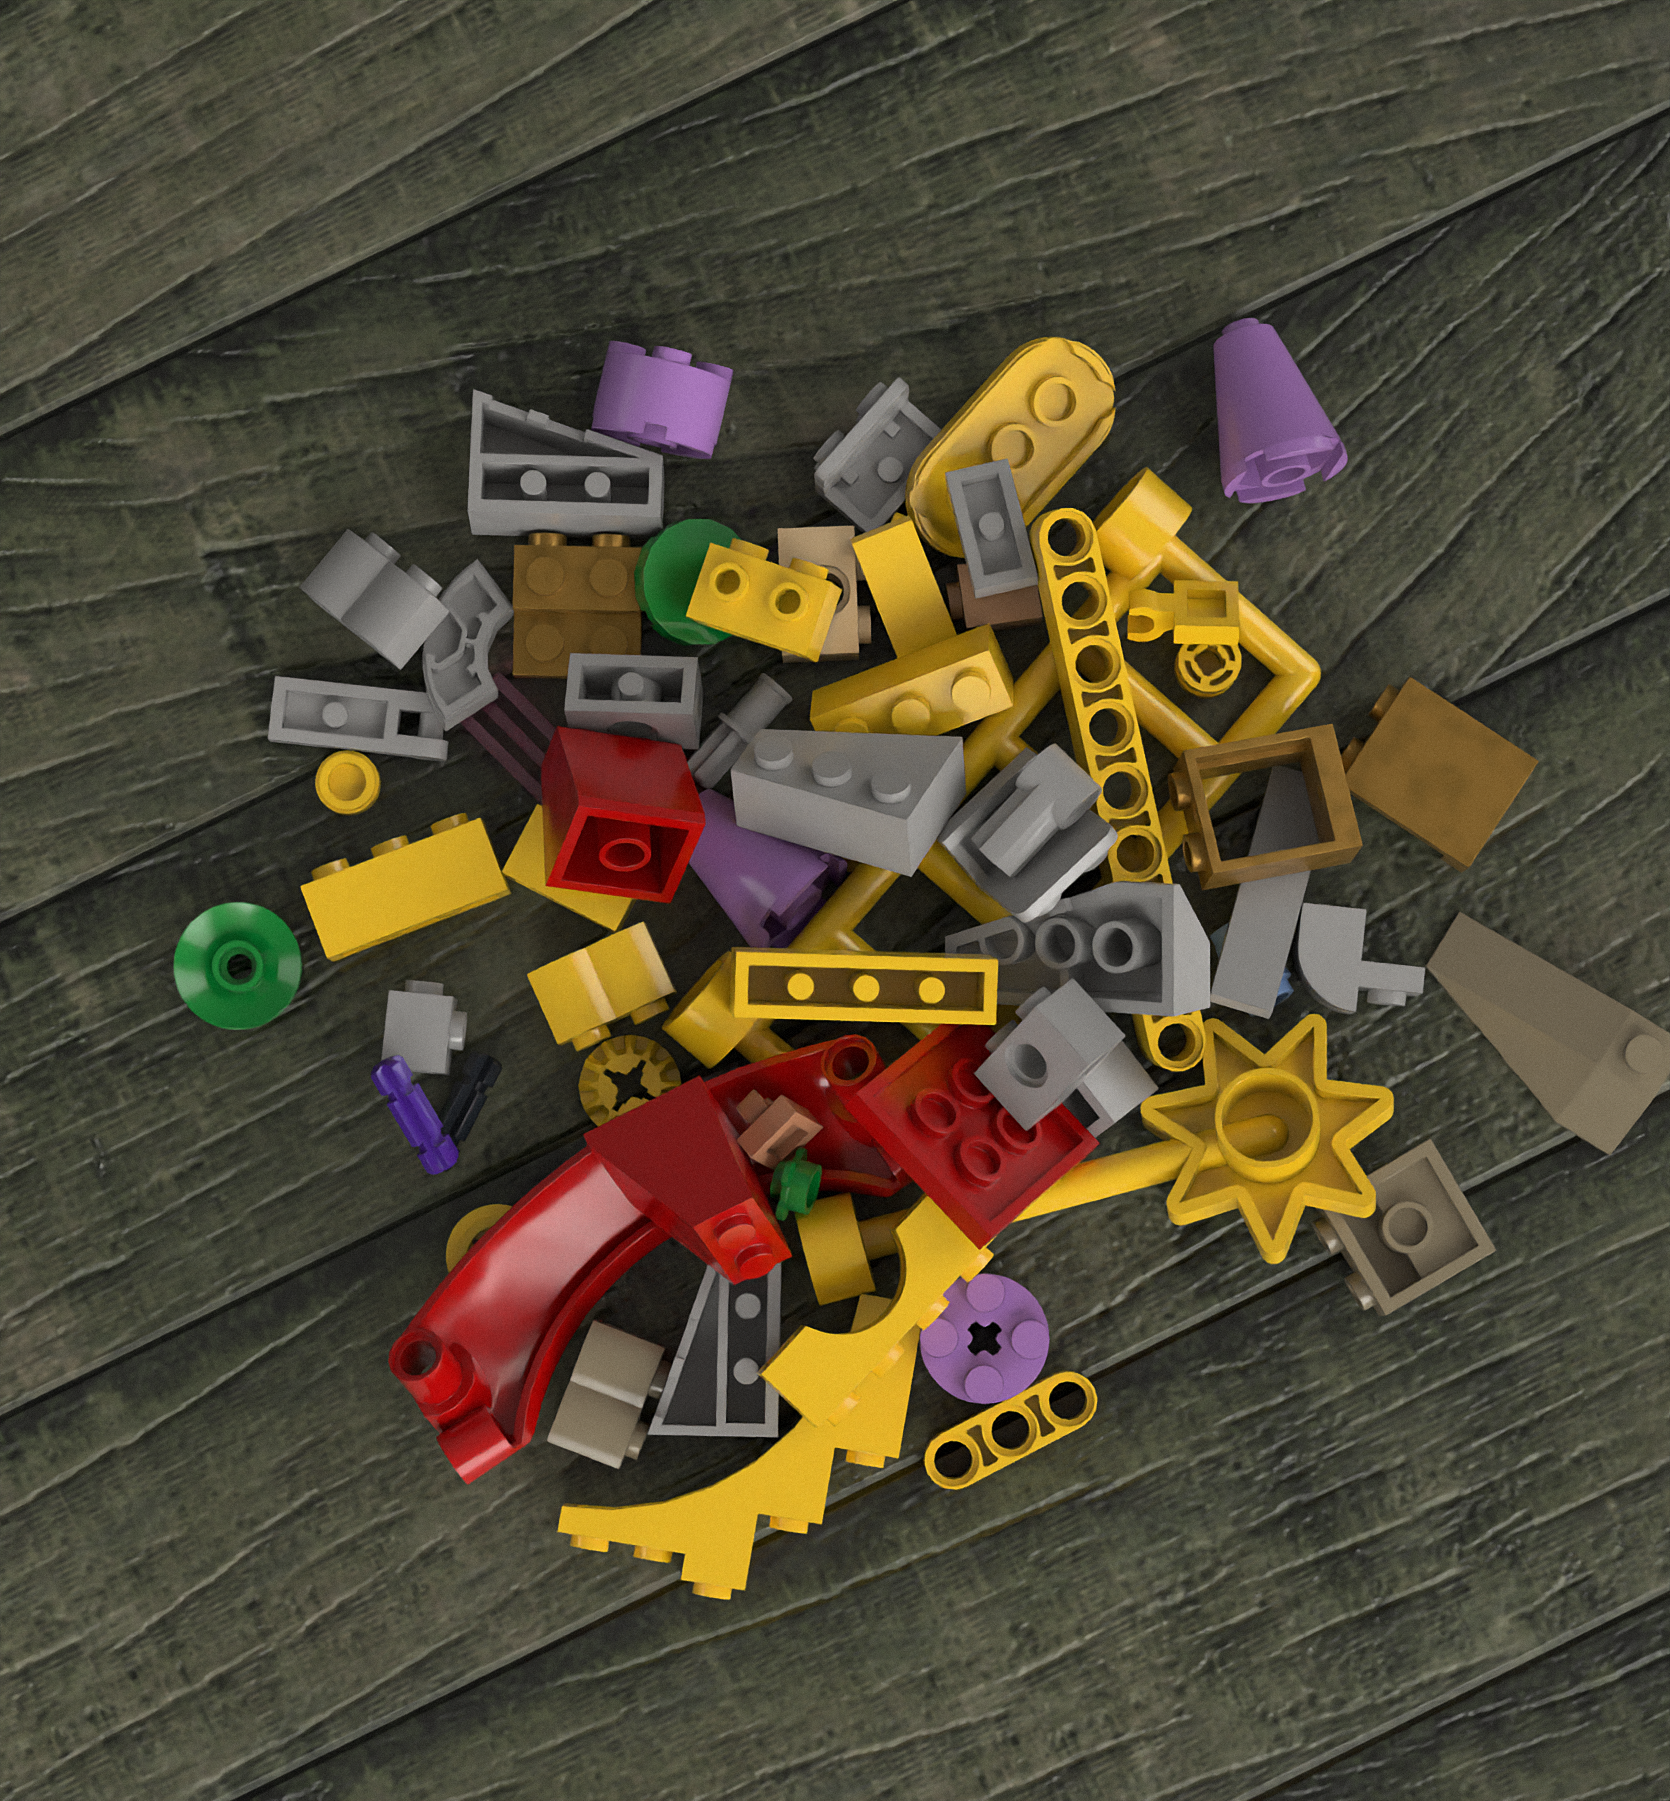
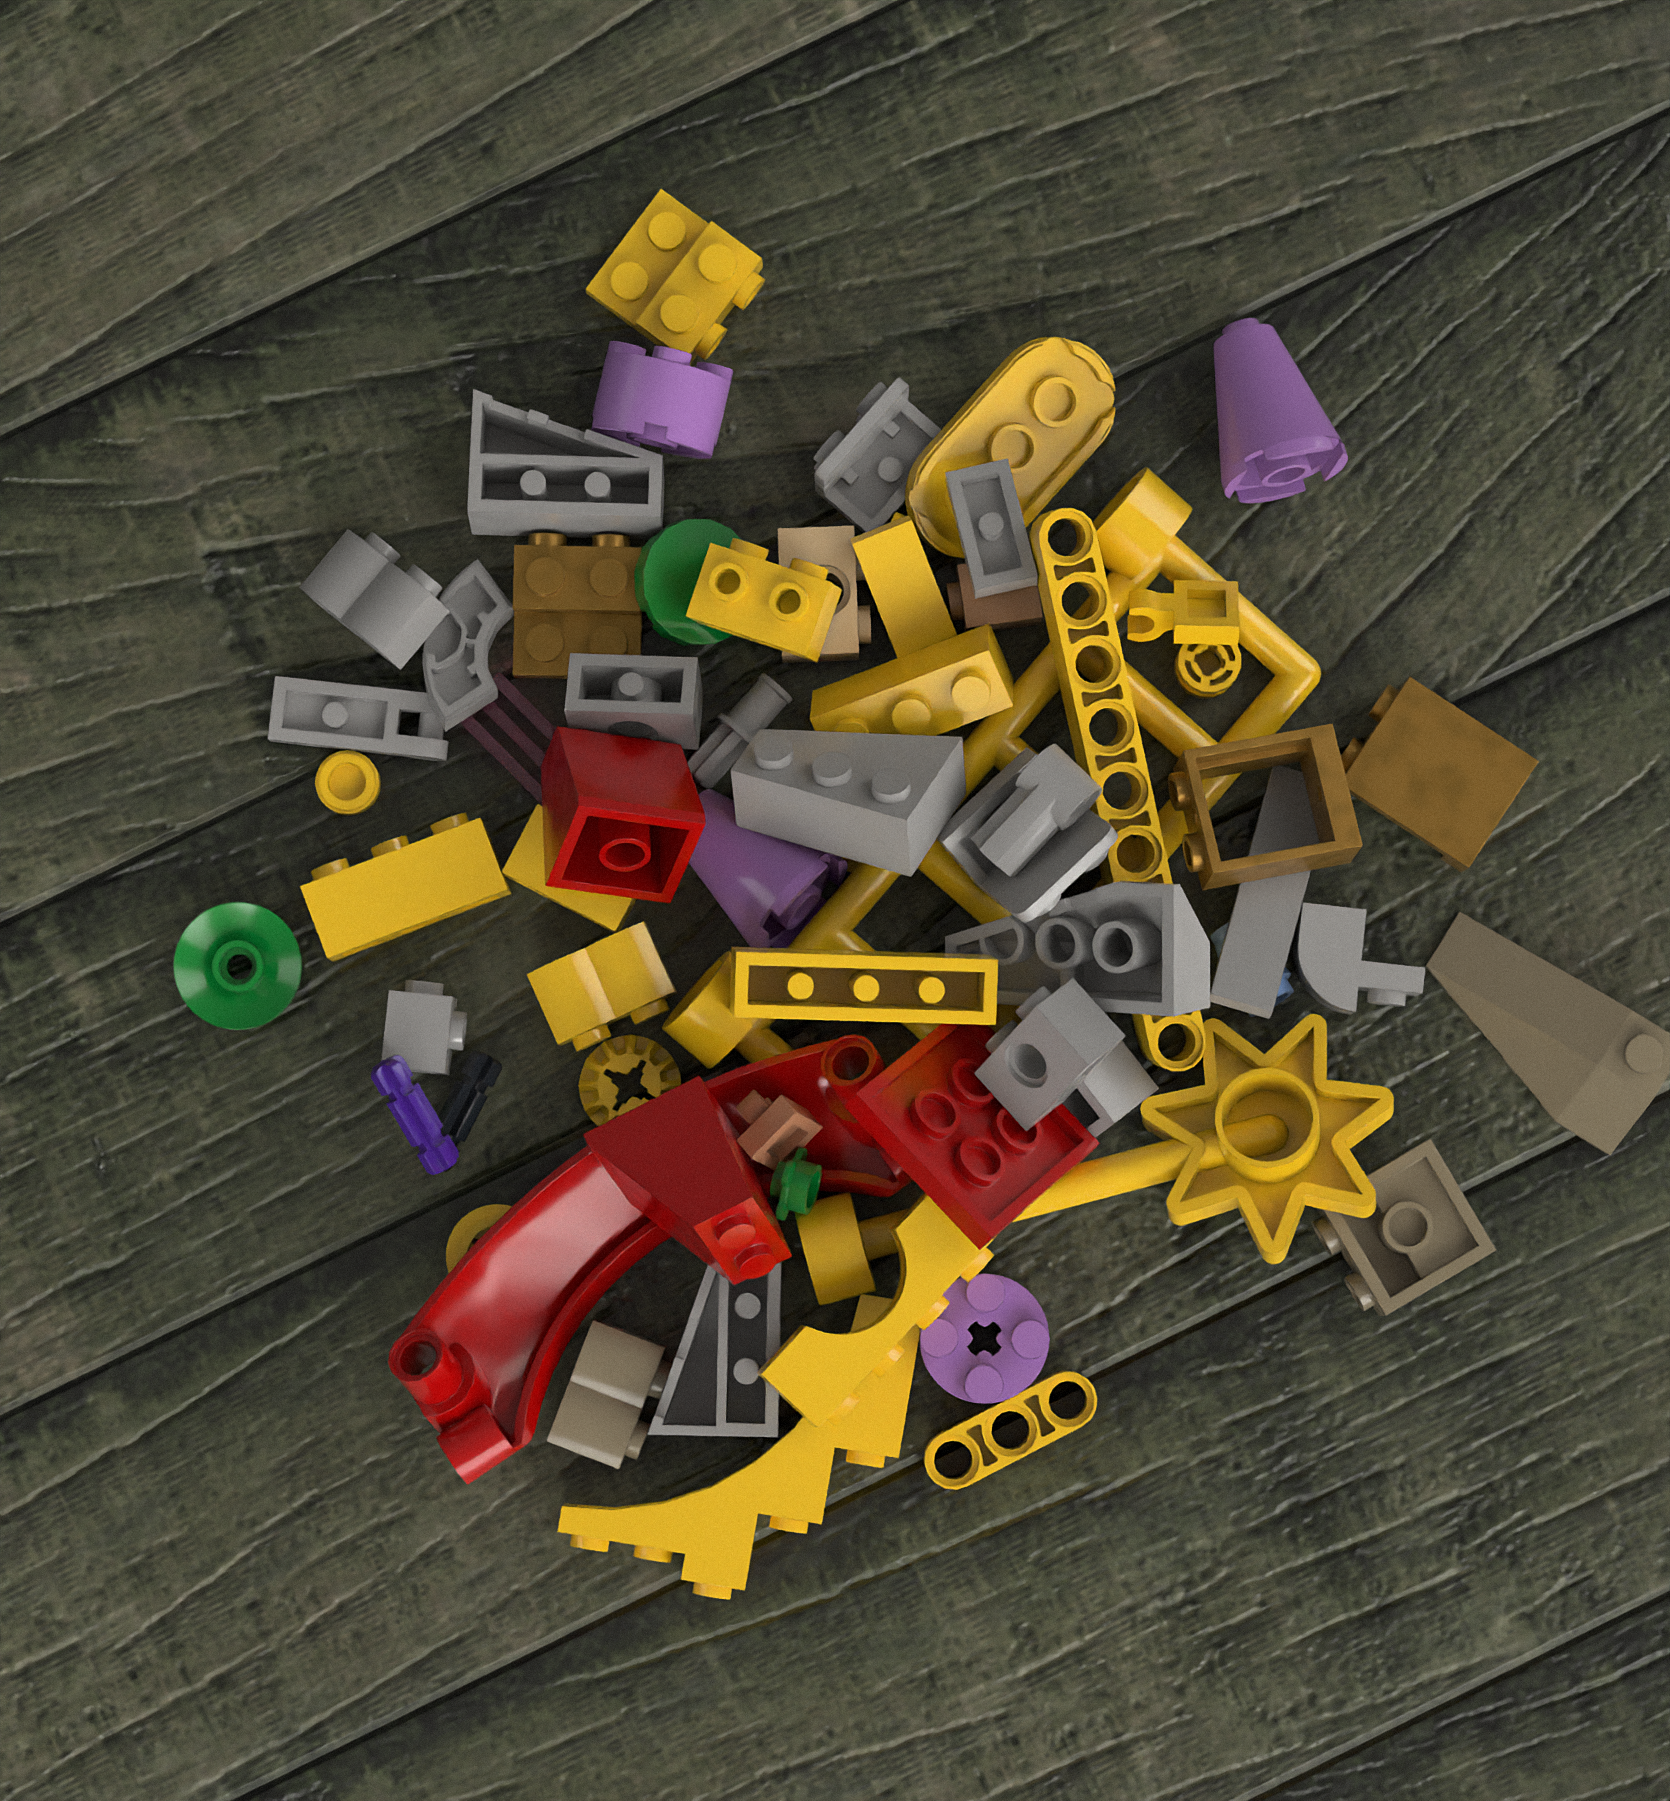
none -> yellow plate [586,189,765,364]

